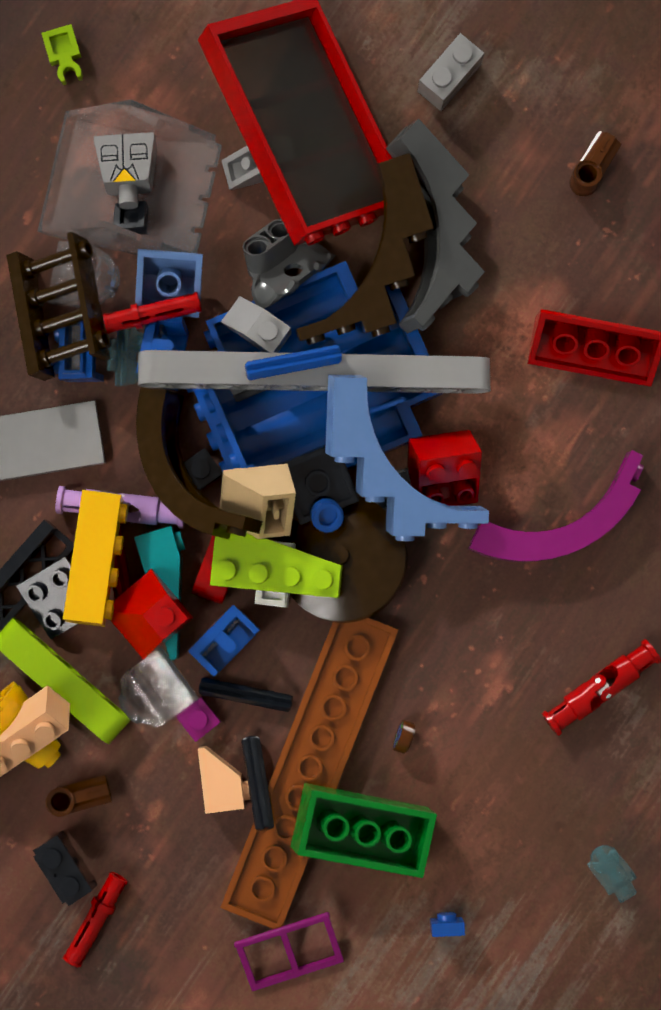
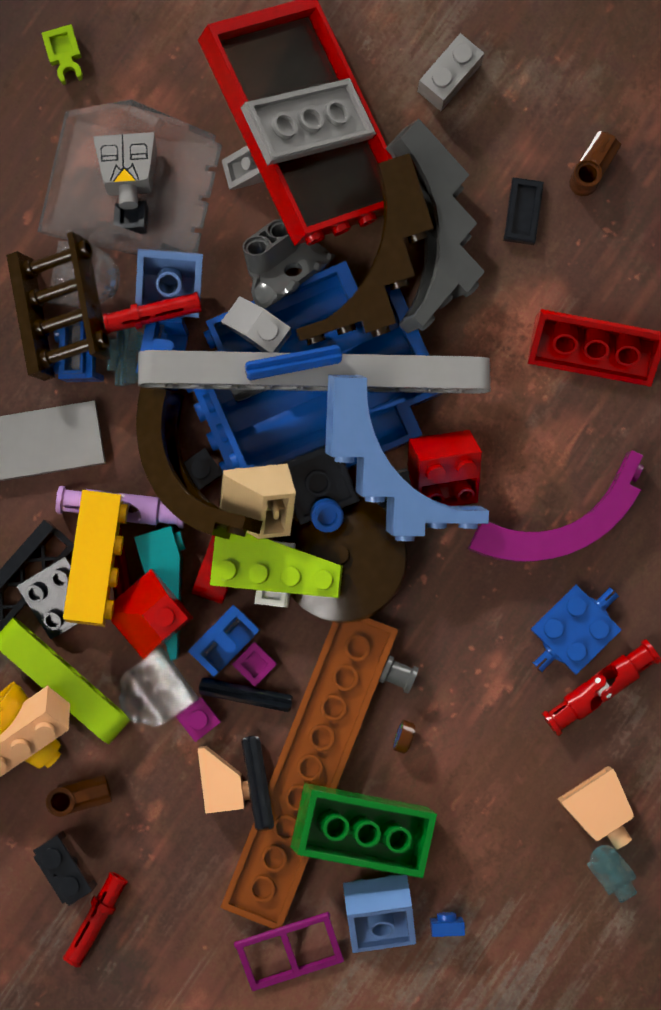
none -> magenta plate [232,641,277,687]
none -> light grey tile [241,78,376,166]
none -> medium blue slope [343,875,416,953]
none -> dark grey bush [379,655,419,694]
none -> black tile [503,177,544,245]
none -> blue plate [530,585,622,675]
none -> light nougat torso [558,766,634,849]

